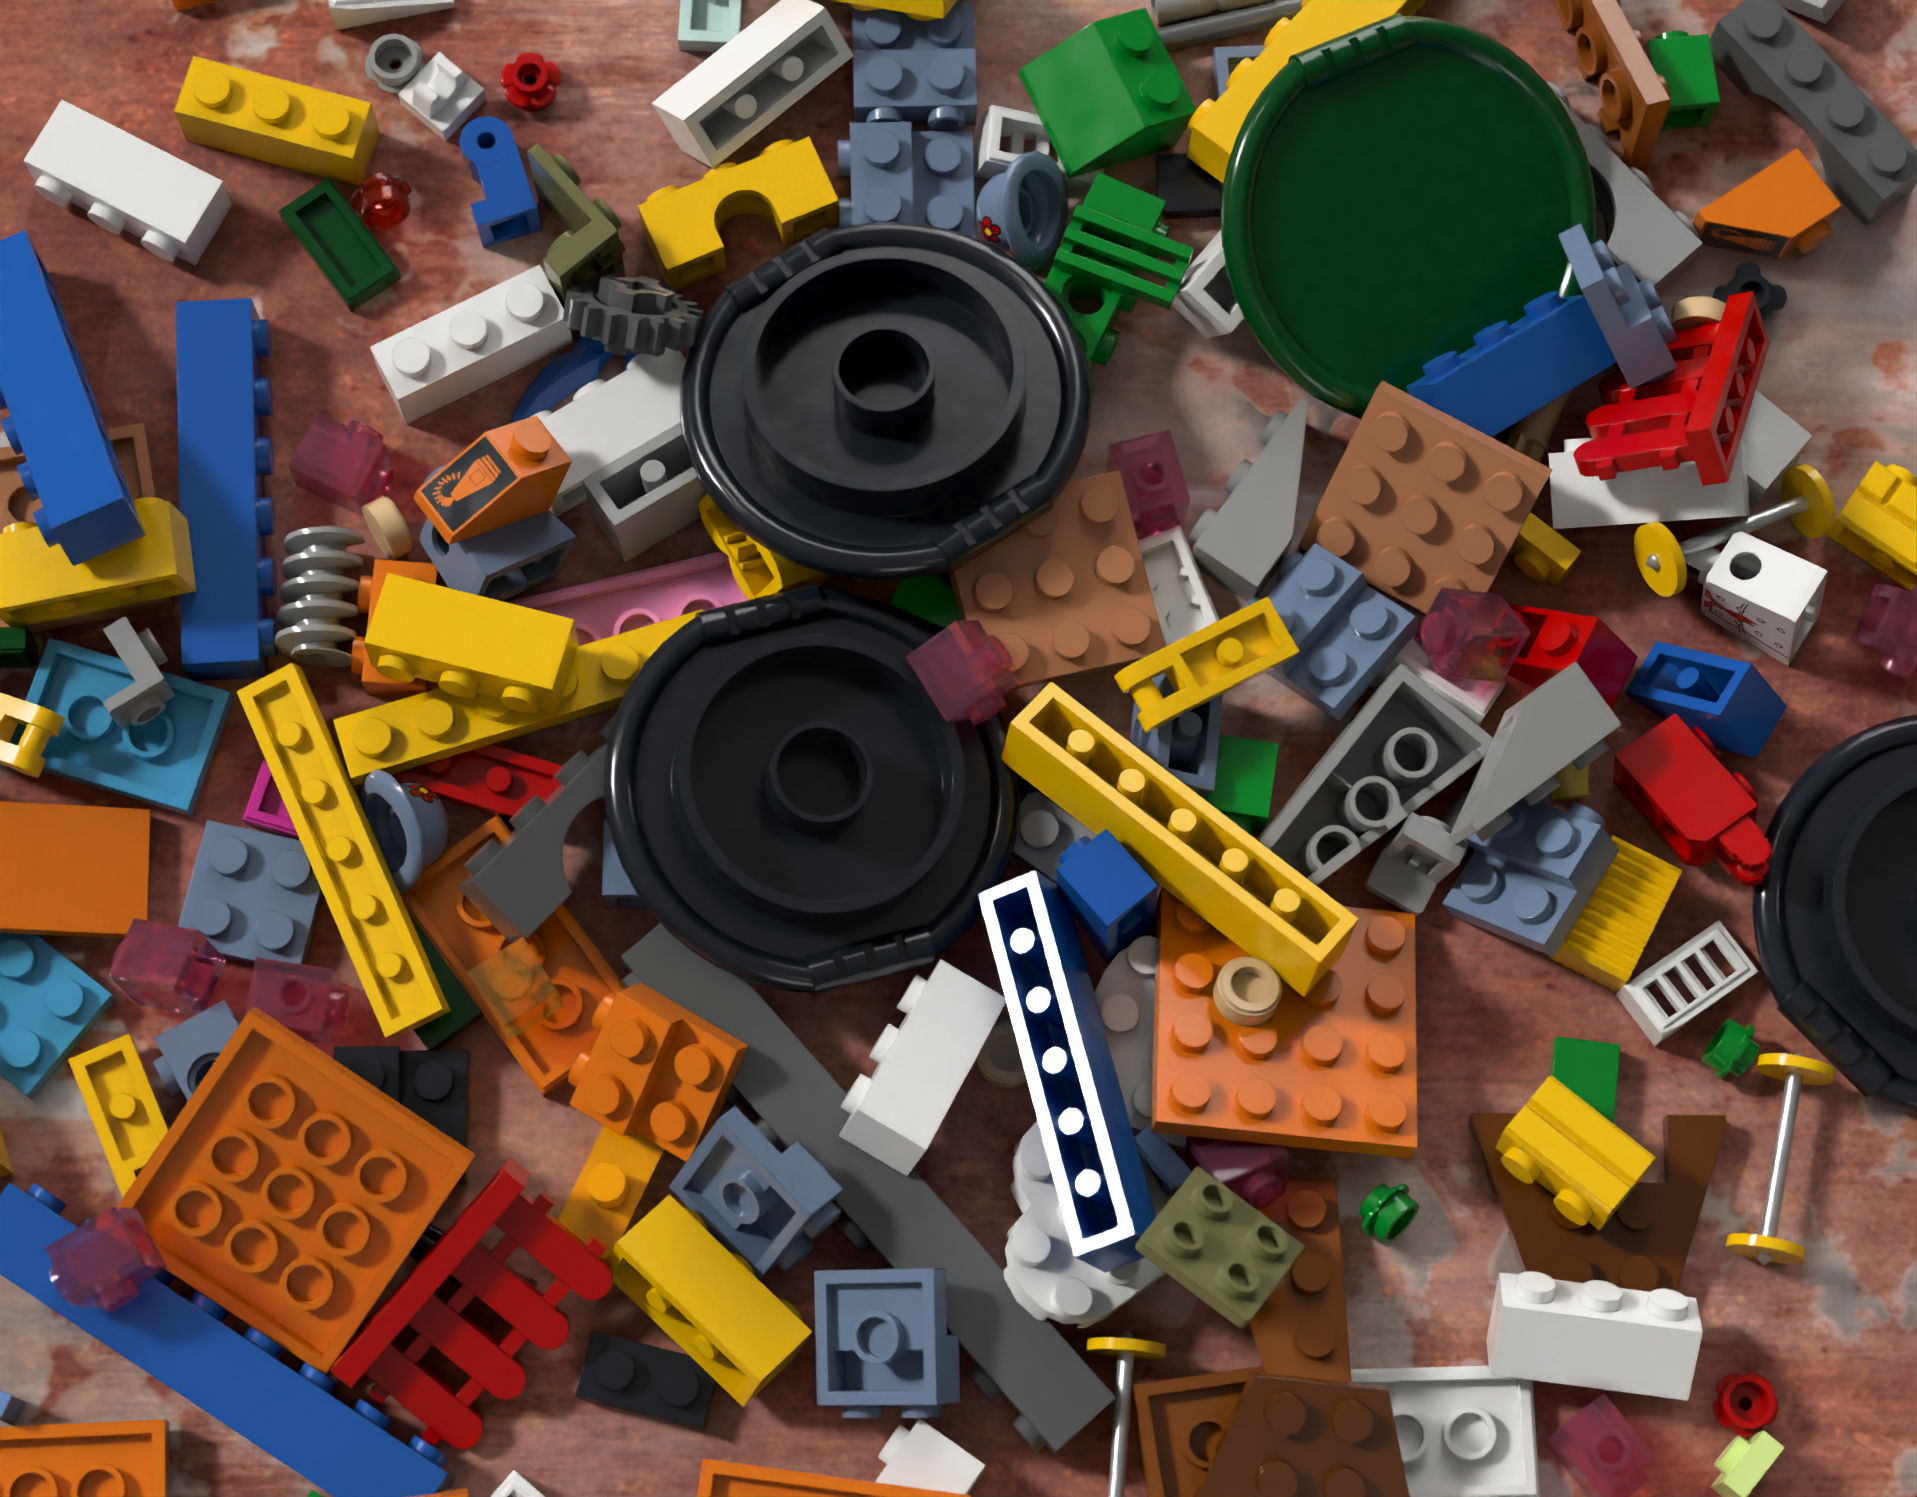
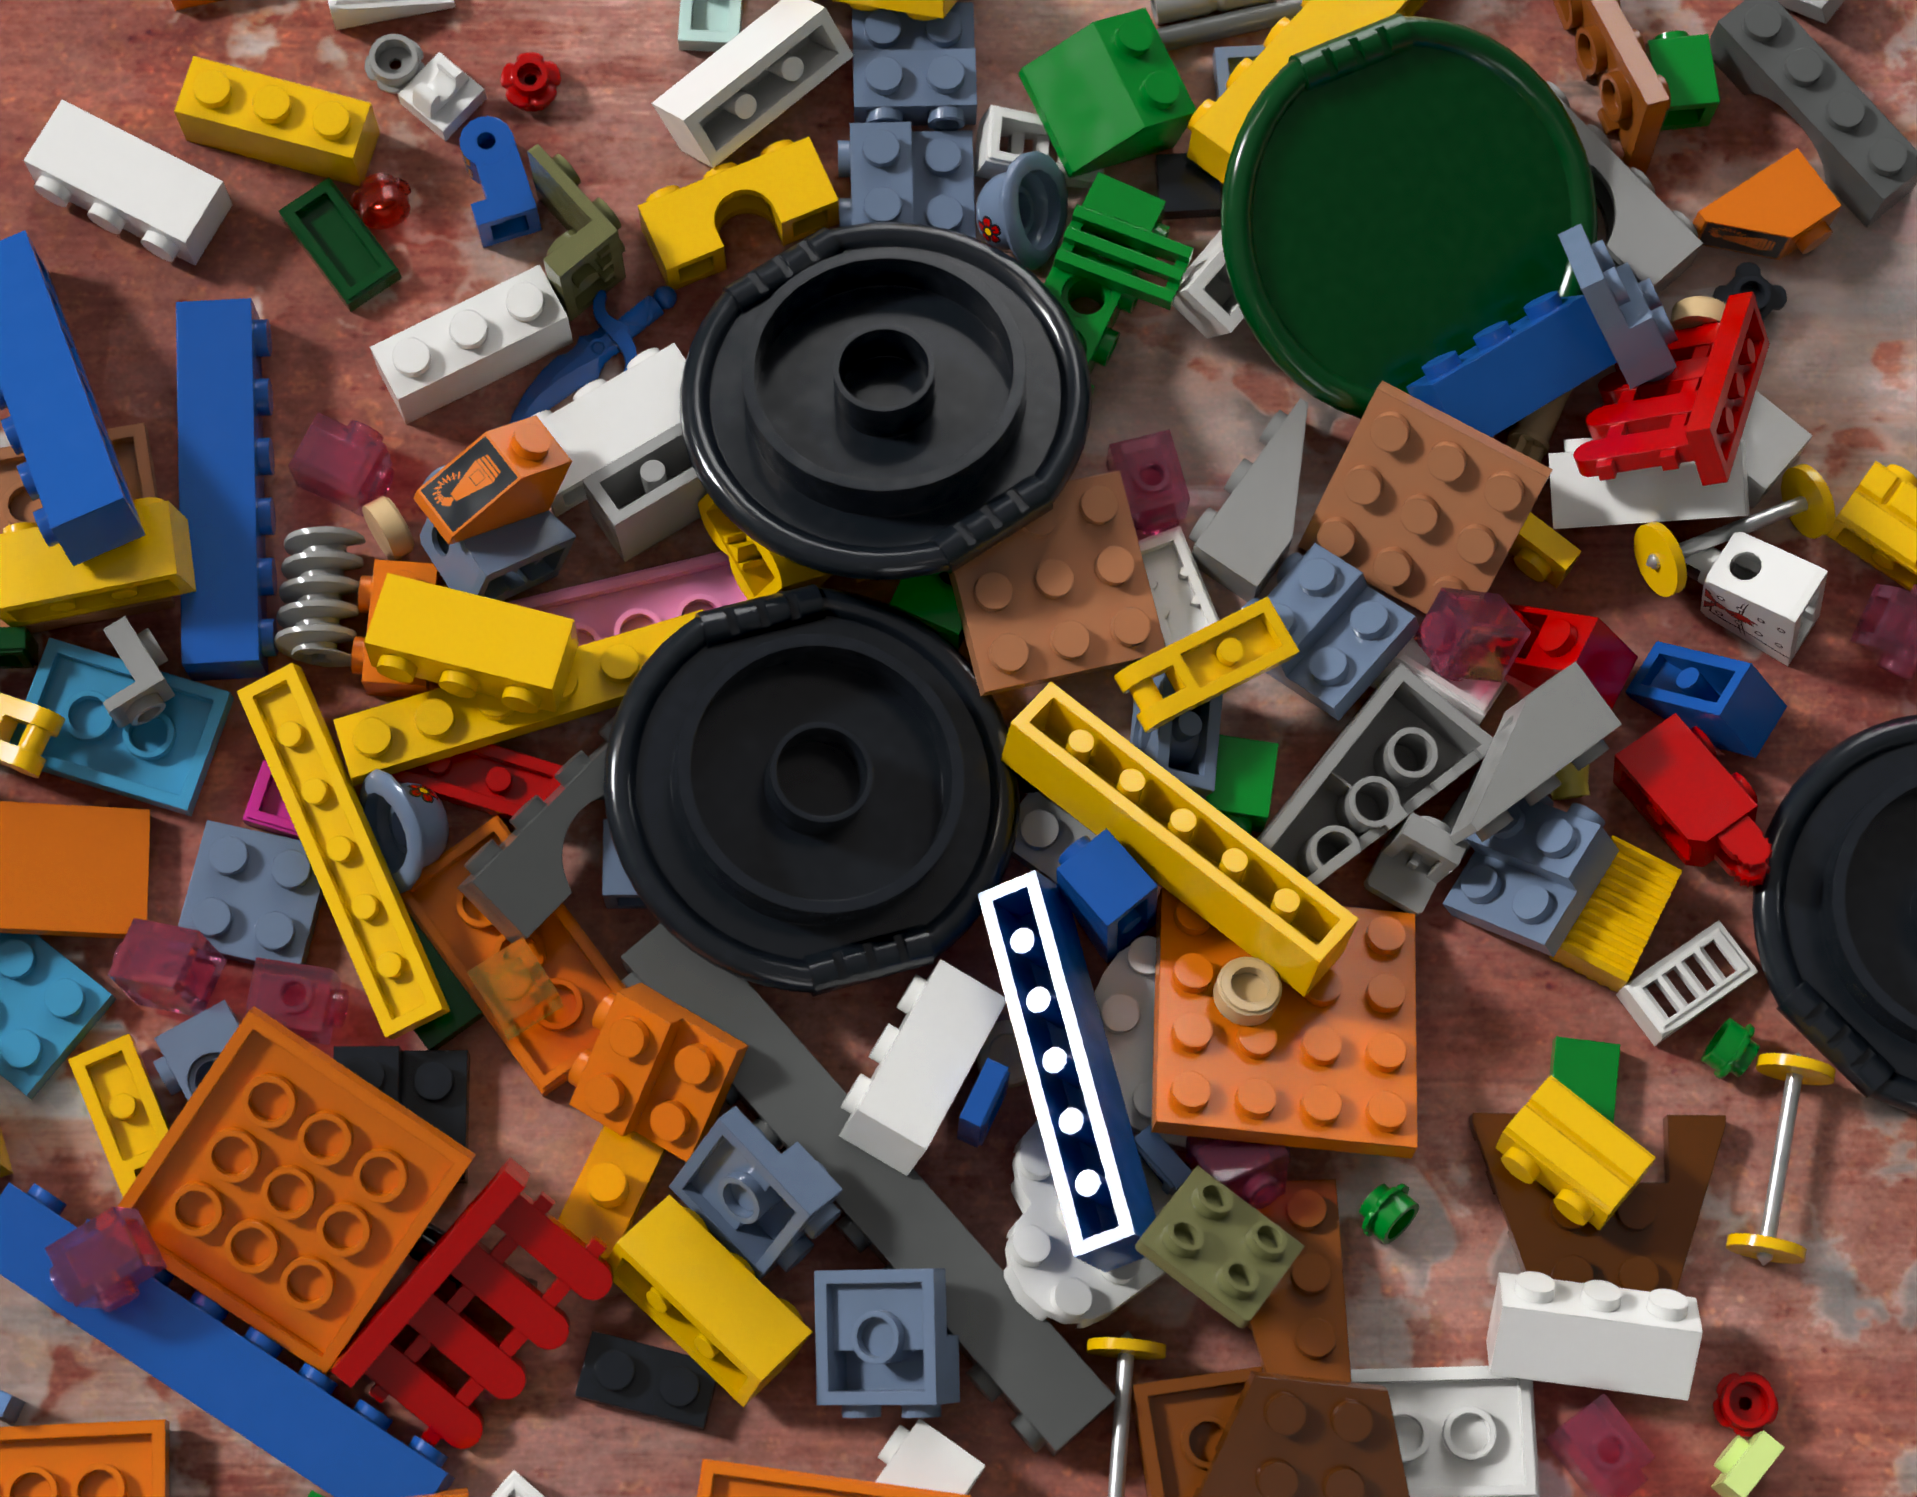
dark grey gear [563,275,703,357] -> none
clear pink brick [906,620,1019,725] -> none
none -> blue tile [957,1058,1010,1148]

